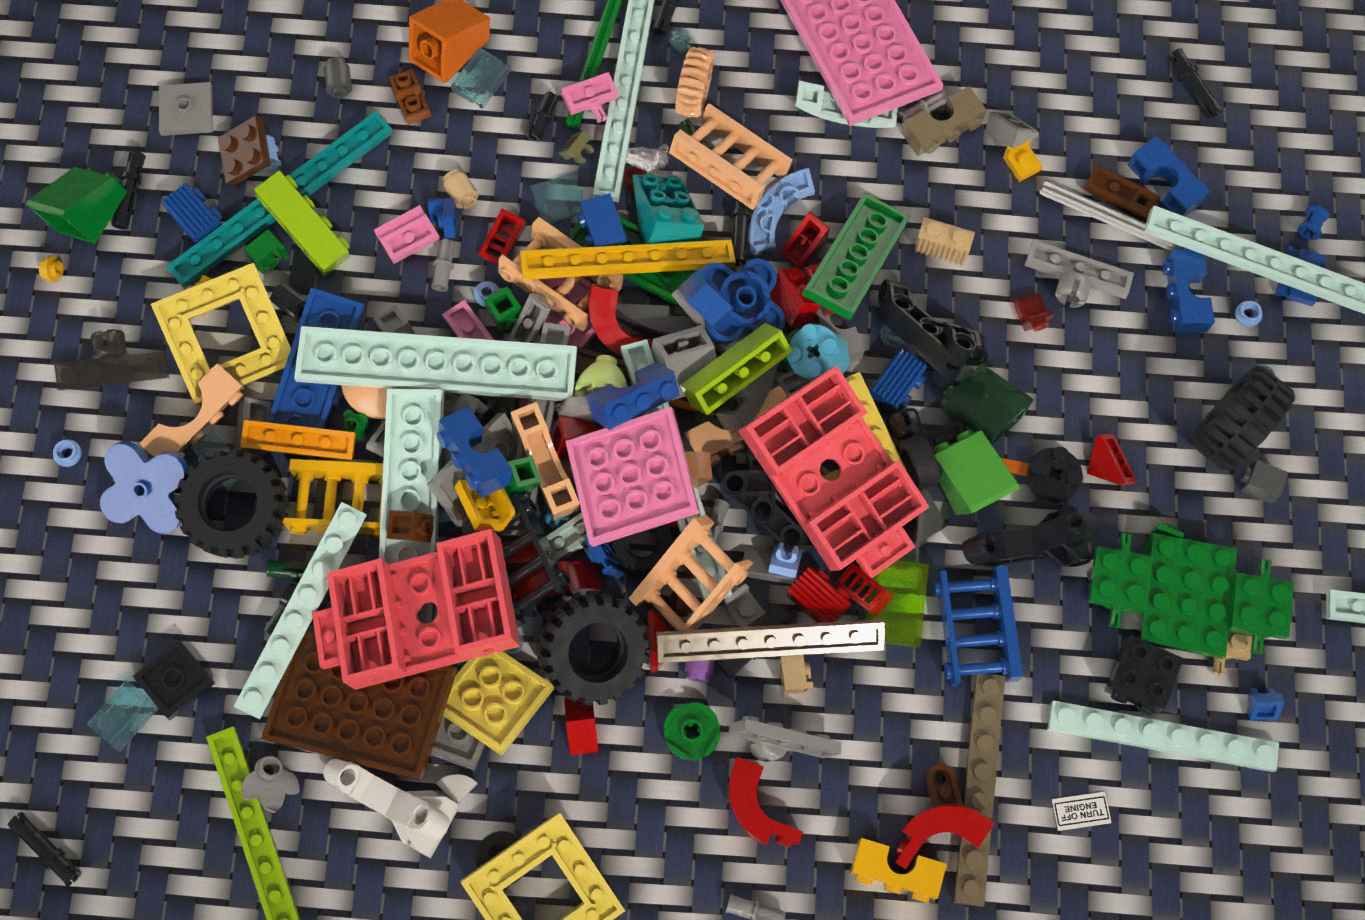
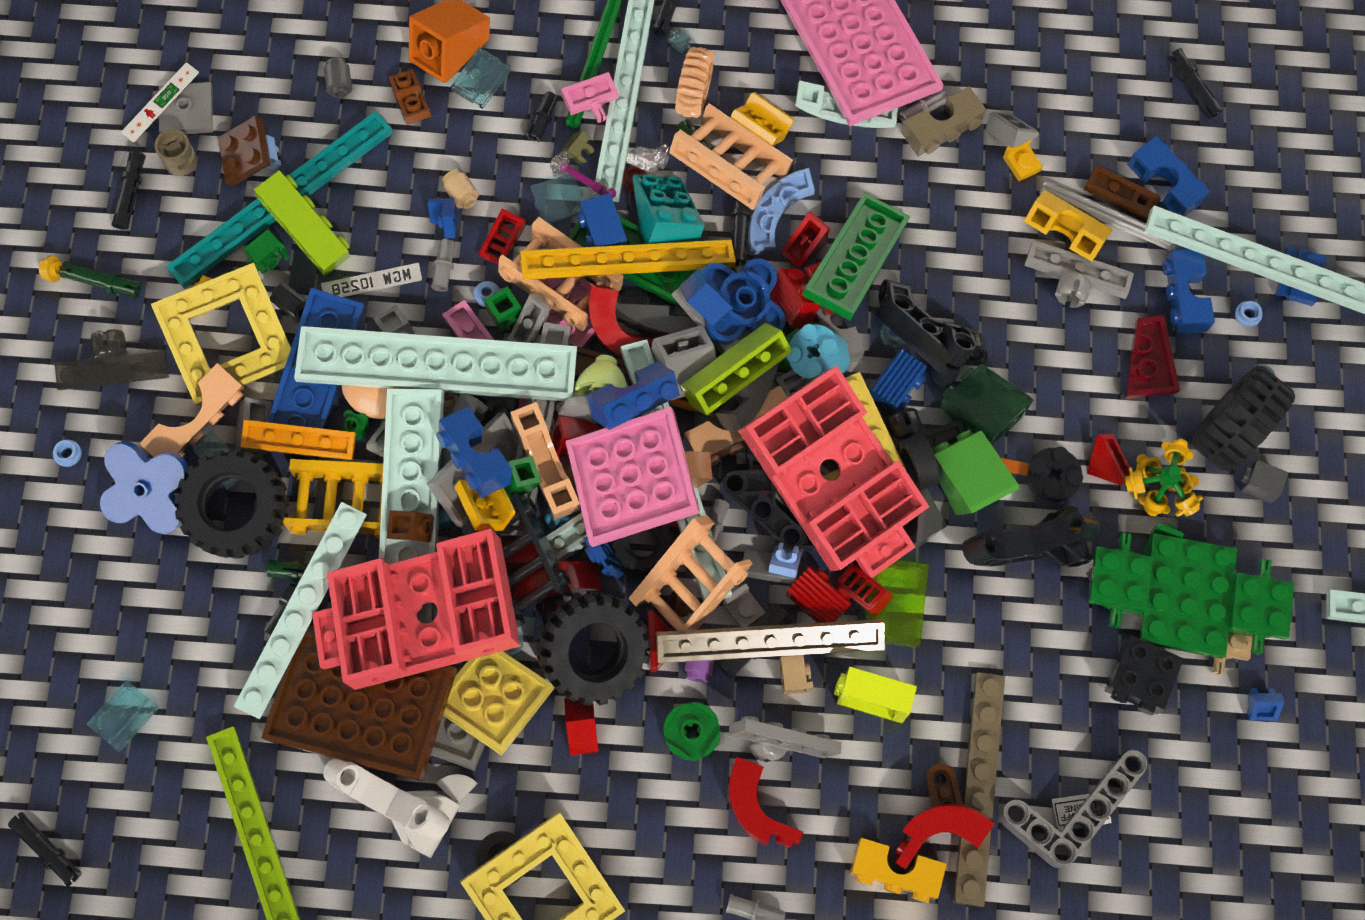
green slope [25,167,127,244] -> none
black plate [133,639,216,720] -> none
blue brick [161,183,222,244] -> none
light grey plate [242,756,300,813] -> none
bright pink plate [374,205,440,264] -> none
tan brick [914,217,975,266] -> none
blue fence [933,566,1023,687] -> none
clear red bracket [1014,292,1054,331] -> none
light aqua plate [1047,700,1279,772] -> none
blue bush [1297,205,1330,240] -> none
none -> dark green pin [60,261,142,299]
none -> white sticker [121,63,199,143]
none -> dark tan wheel [154,129,198,176]
none -> clear sticker [321,263,422,297]
none -> piece [550,153,616,198]
none -> yellow bracket [730,92,794,146]
none -> neon yellow window [834,667,917,723]
none -> light grey beam [999,750,1147,868]
none -> yellow arch [1024,189,1113,262]
none -> yellow plant [1124,439,1203,517]
none -> dark red wing [1125,315,1180,399]

